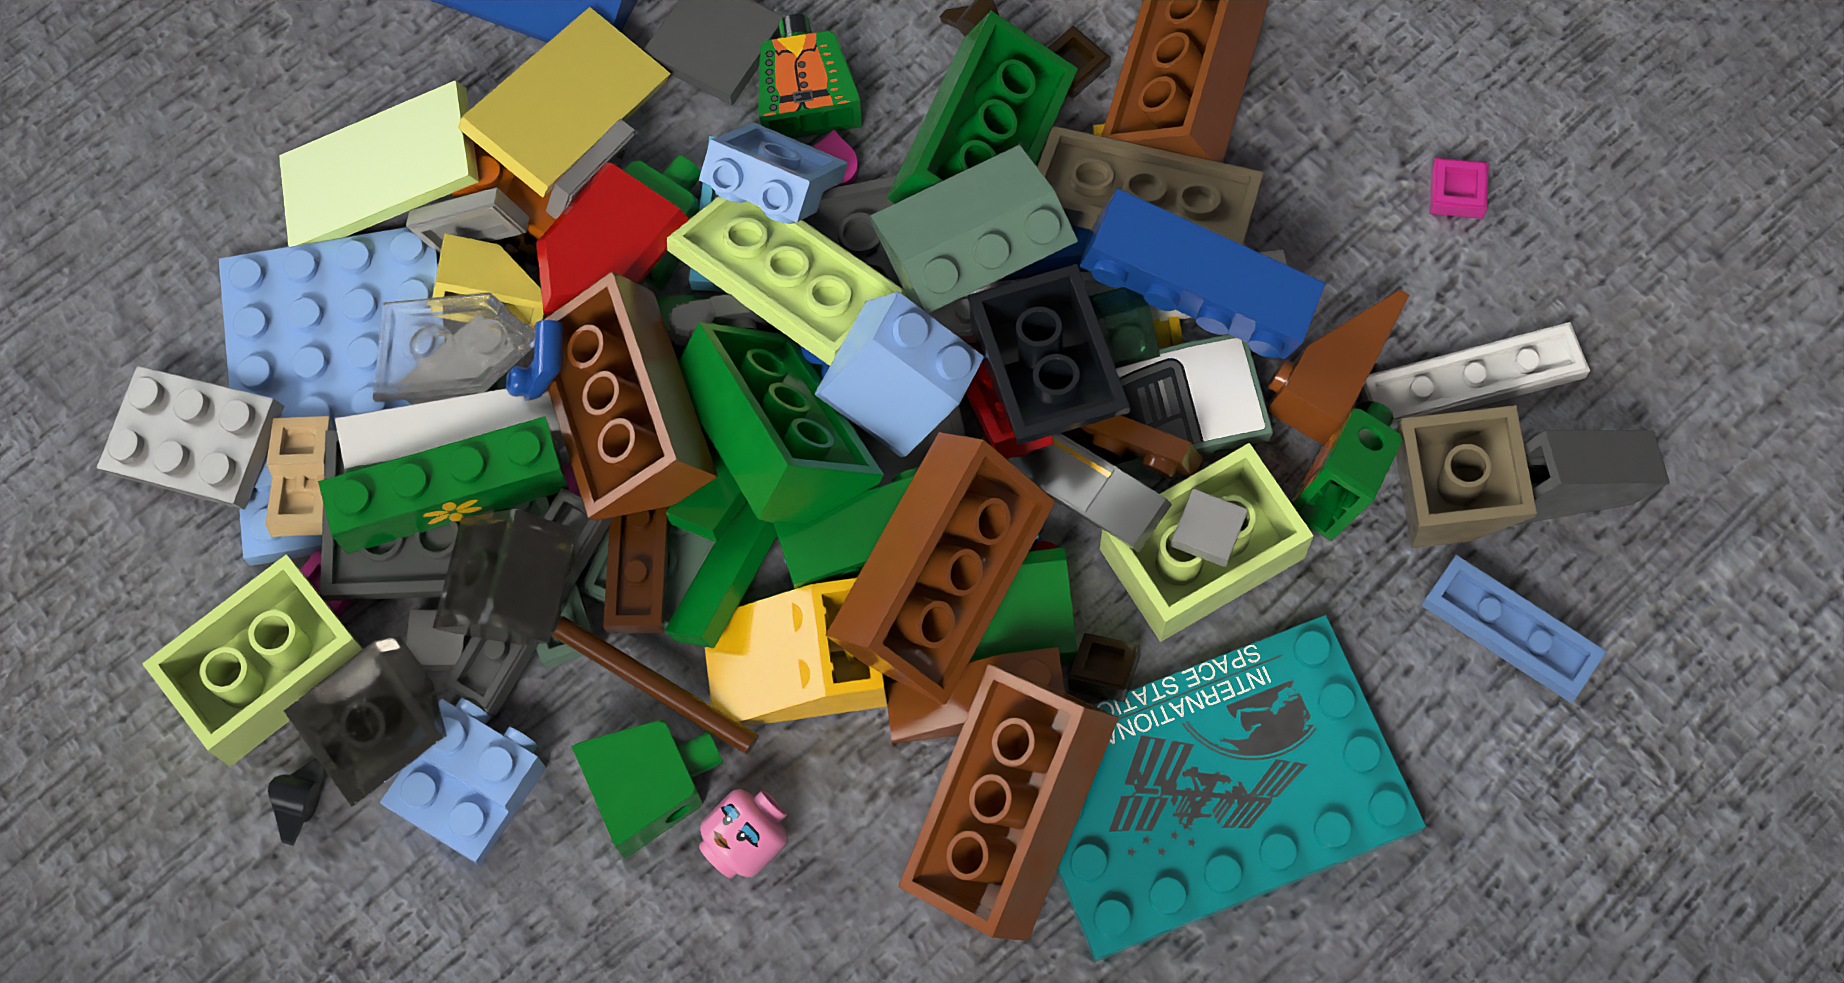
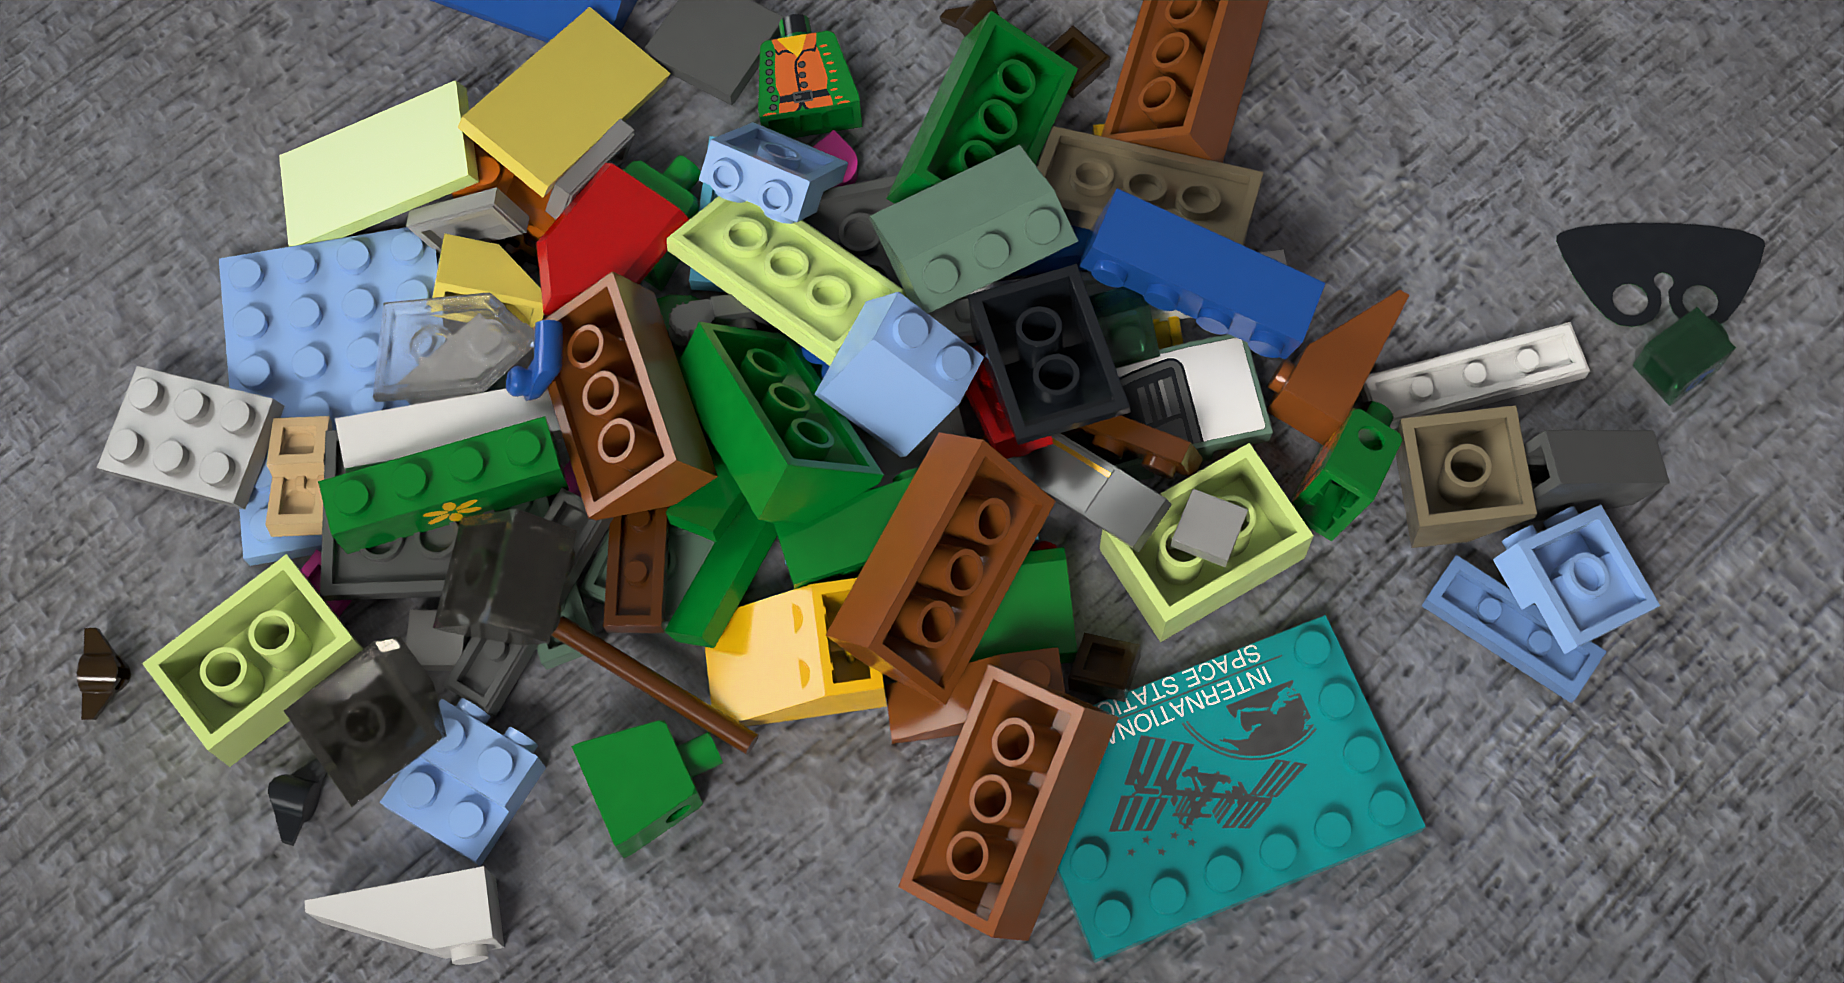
bright pink head [699,789,788,879] -> none
dark pink tile [1429,158,1489,219] -> none
none -> dark brown piece [77,628,131,720]
none -> white slope [304,866,505,965]
none -> light blue plate [1493,505,1661,654]
none -> black piece [1556,223,1765,328]
none -> clear green brick [1632,307,1736,406]

